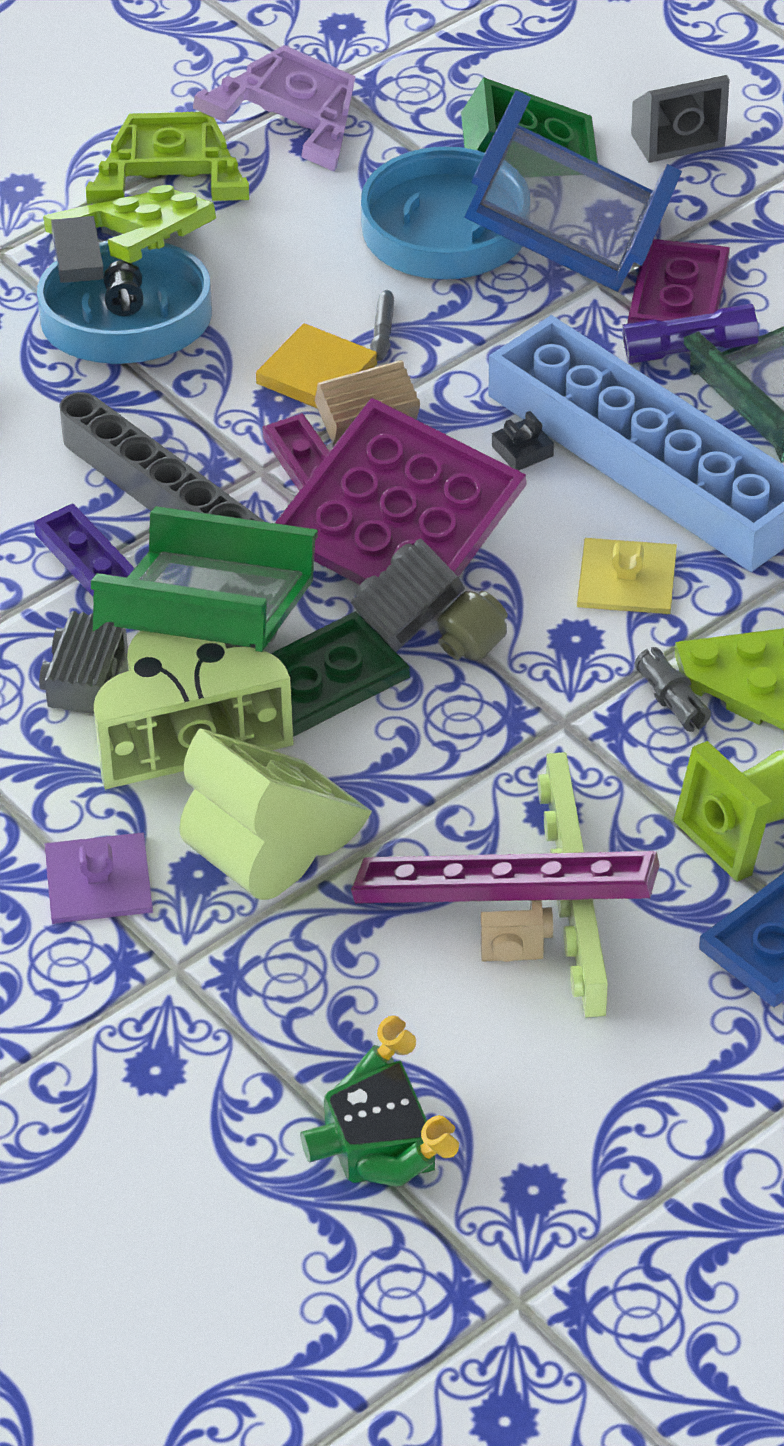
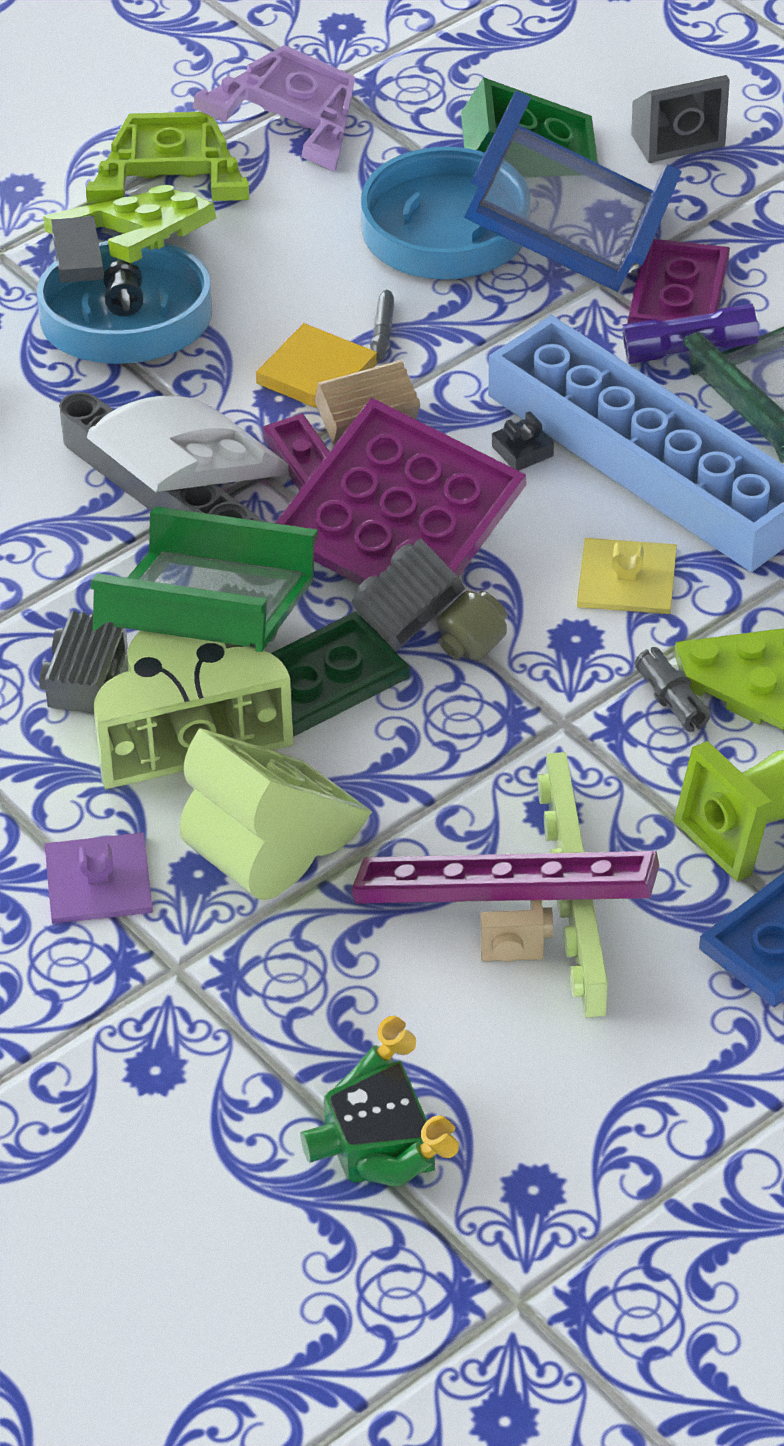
dark purple plate [34,503,135,597] -> none
none -> white slope [87,396,289,492]

